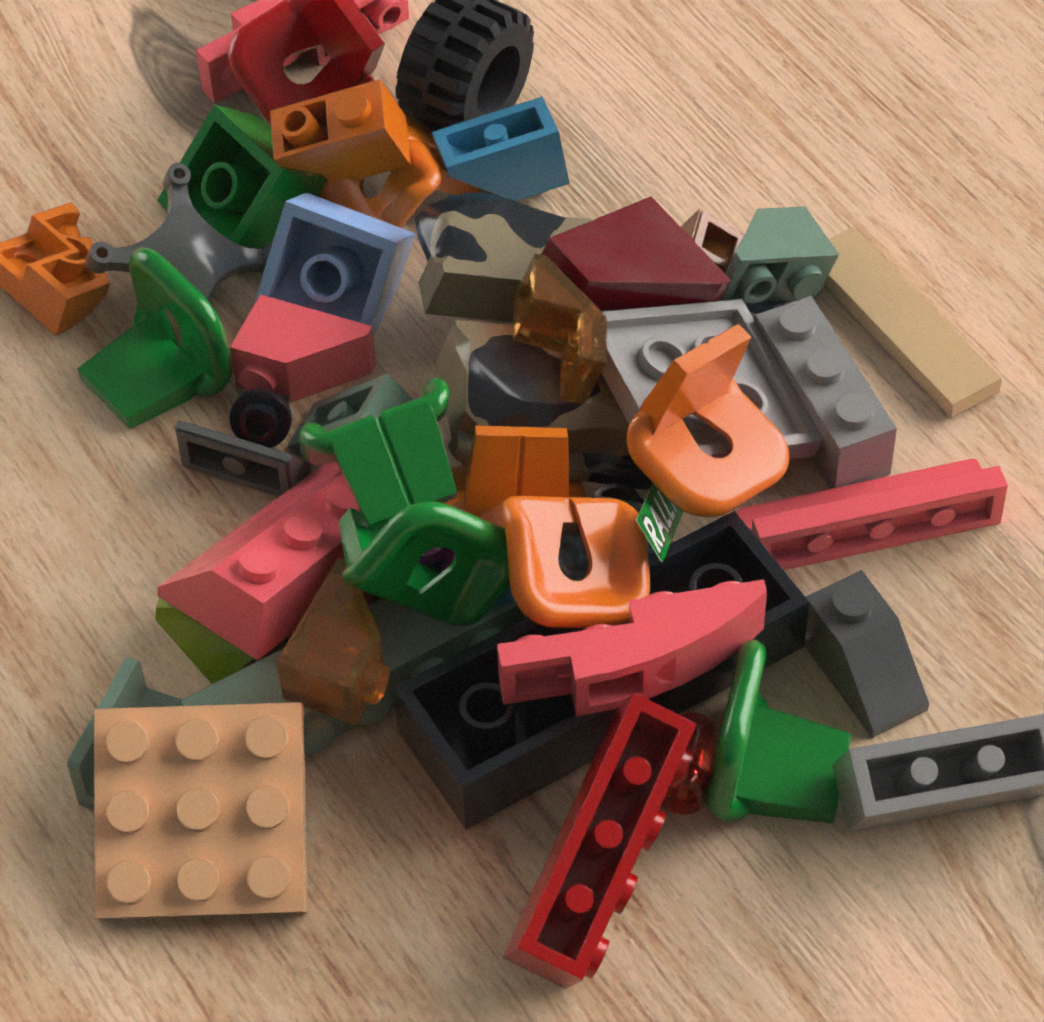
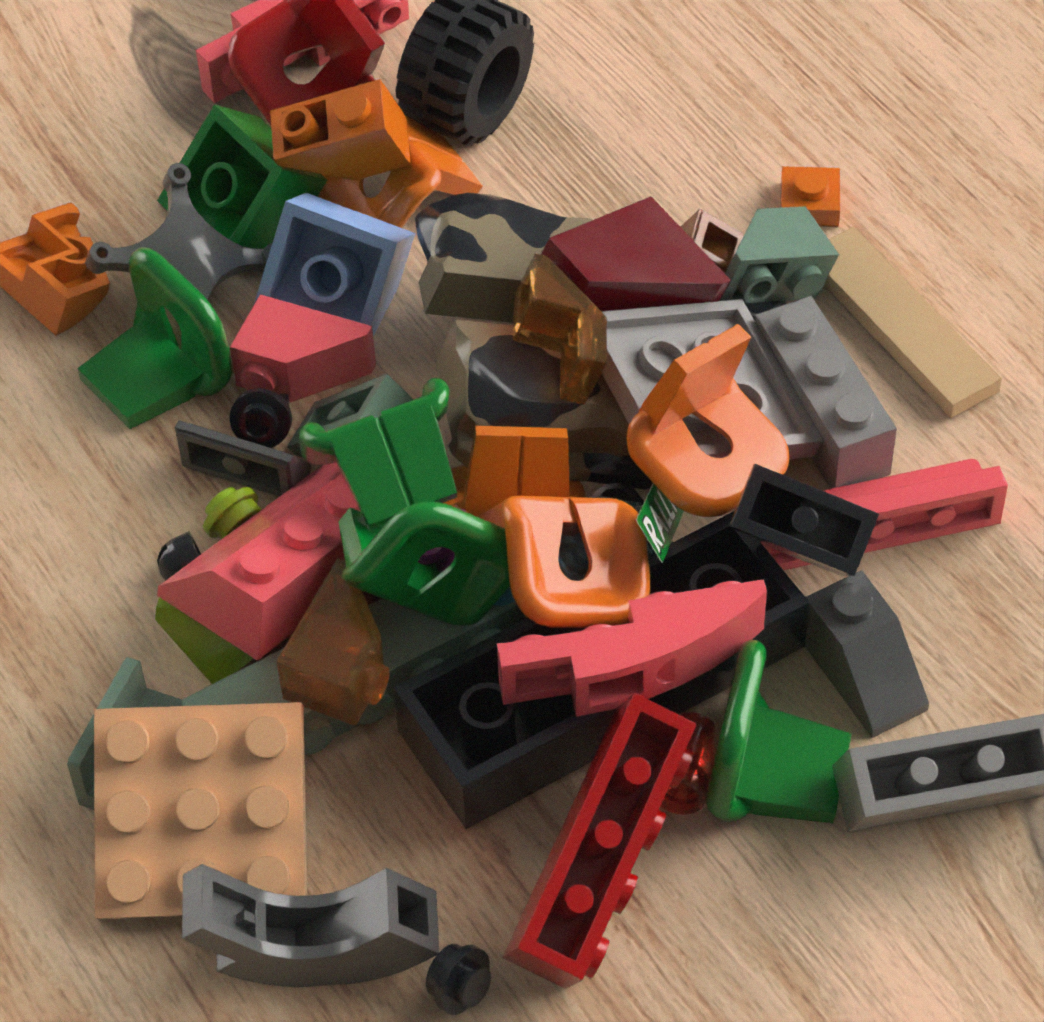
dark azure slope [432,96,570,201] -> none
none -> black hinge [157,531,201,581]
none -> dark grey arch [182,864,439,987]
none -> lime plate [203,487,262,539]
none -> black plate [426,944,491,1015]
none -> black slope [729,464,879,576]
none -> orange plate [780,166,840,227]

